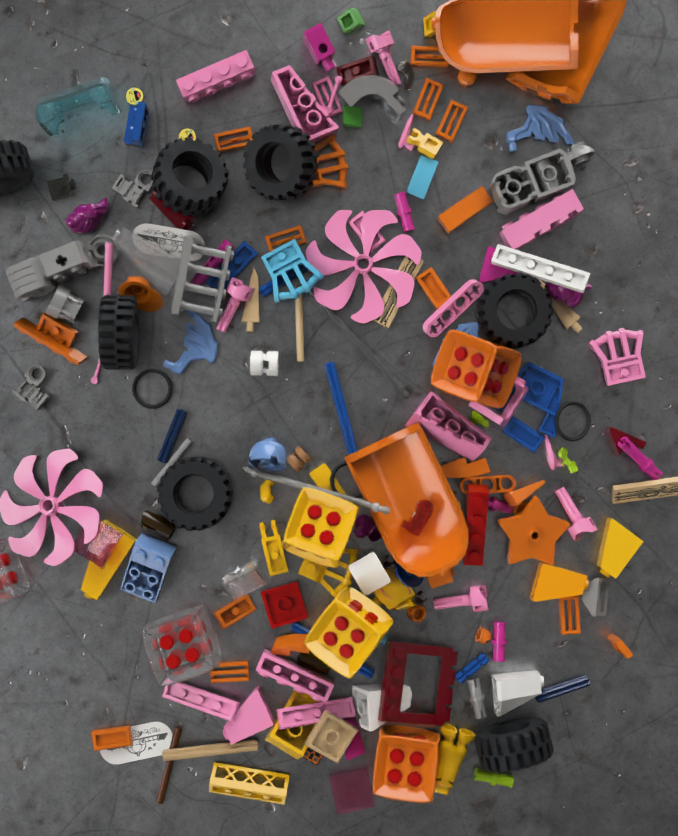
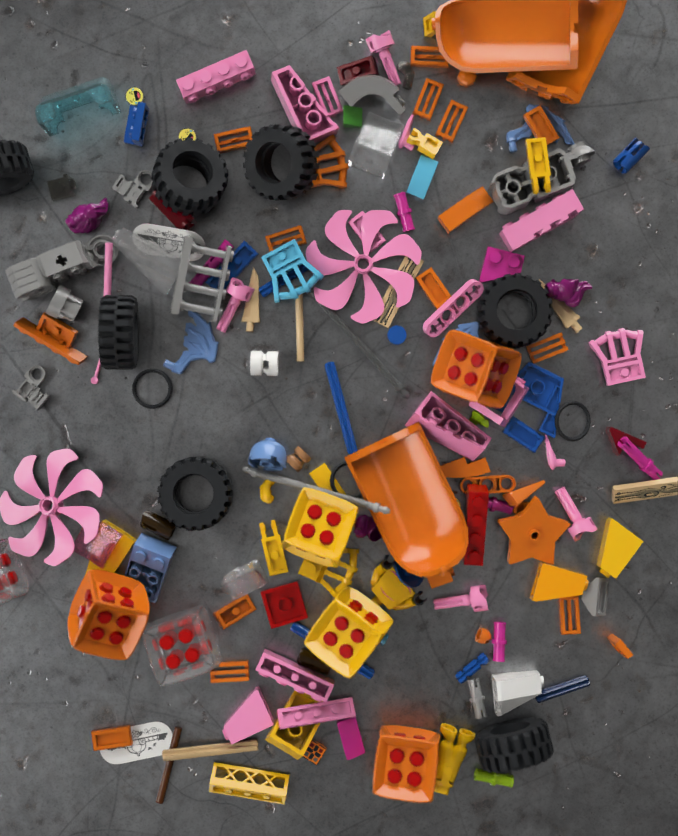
orange piece [118,276,162,312] -> none
light grey bar [151,438,192,488] -> none
dark blue axle [157,409,187,463] -> none
bright pink tile [162,678,240,722] -> none
orange slope [271,633,310,656] -> none
dark pink torso [302,23,337,72] -> none
tan plate [305,710,358,764] -> none
bright pink hinge [325,76,342,114] -> none
clear pink plate [329,767,375,815] -> none
bright green slope [336,7,365,35] -> none
white sticker [348,552,391,596] -> none
white slope [352,684,412,731] -> none
dark red hinge [378,641,458,726] -> none
clear red leg [400,499,433,537] -> none
orange tile [407,605,427,623] -> none
white plate [491,244,591,293] -> none
lime piece [558,447,578,474] -> none
none -> orange piece [67,569,150,660]
none -> clear slope [348,112,404,179]
none -> blue tile [387,325,407,345]
none -> orange tile [523,105,560,146]
none -> yellow hinge [525,137,551,194]
none -> orange tile [525,332,569,364]
none -> blue arm [613,137,650,174]

